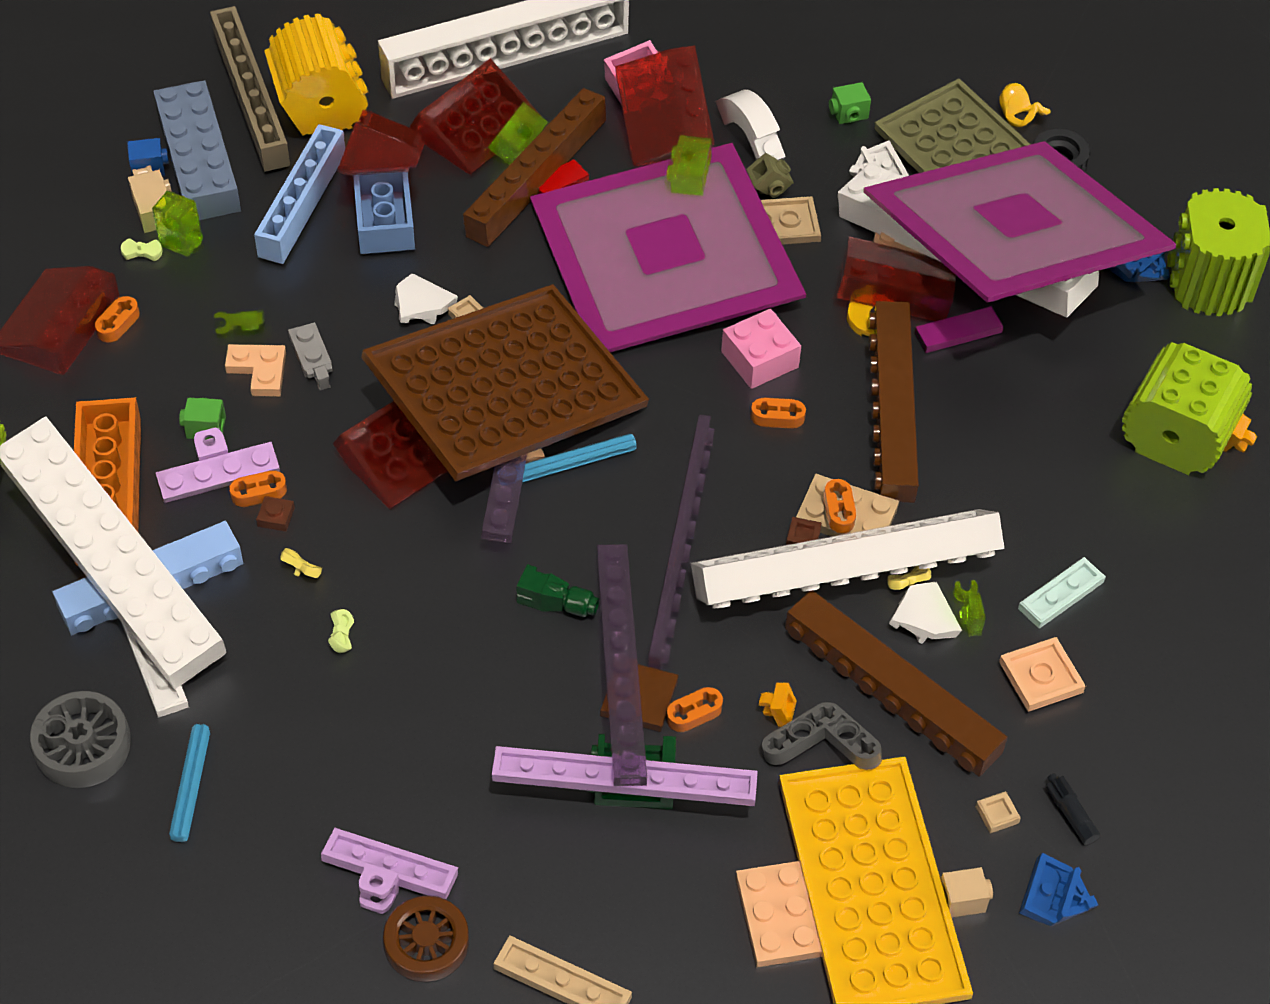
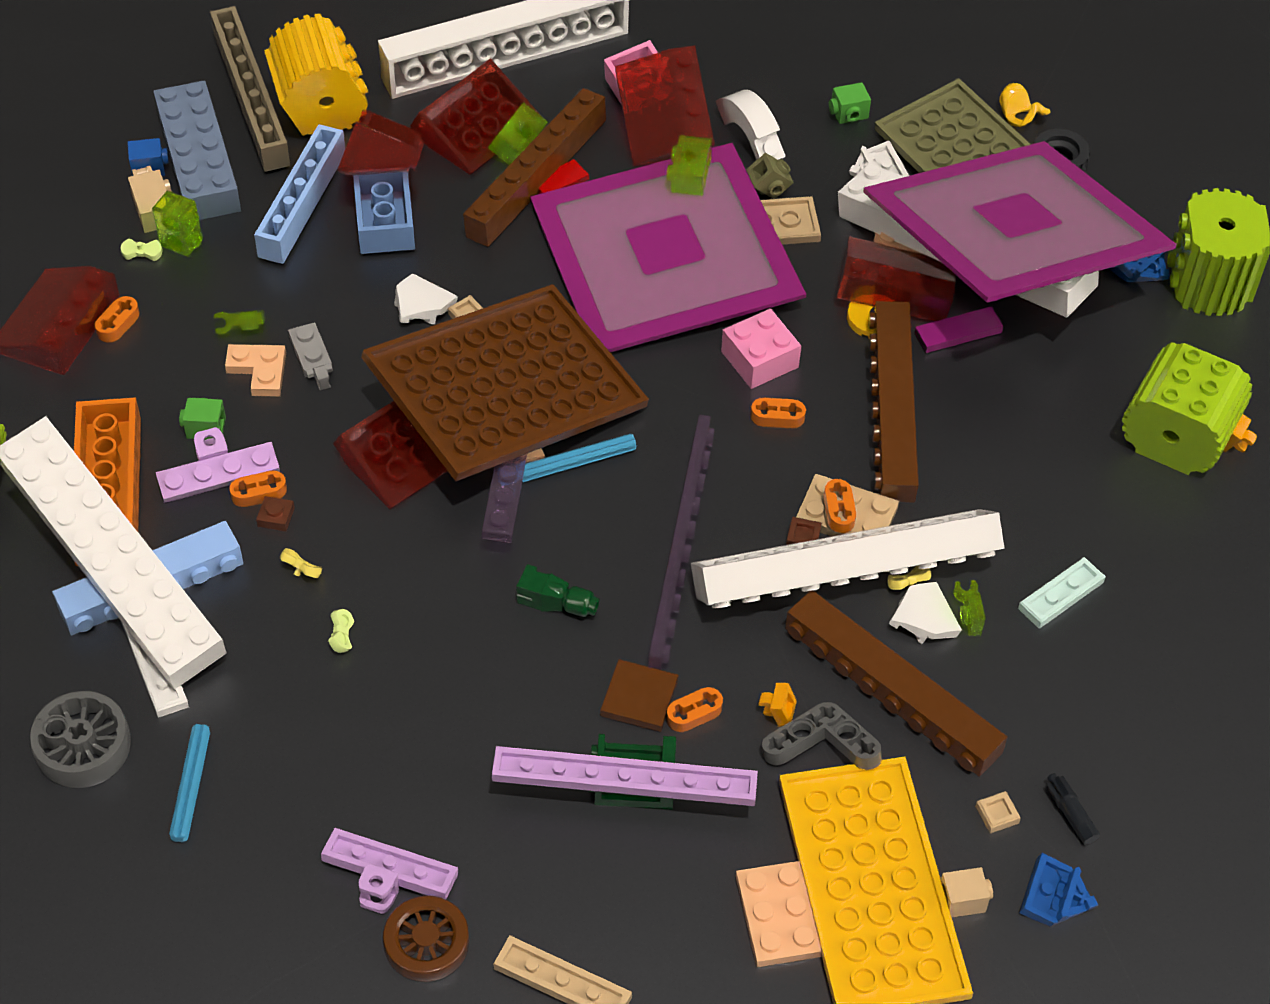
clear purple plate [597,544,647,786] -> none
light nougat plate [999,637,1086,712] -> none

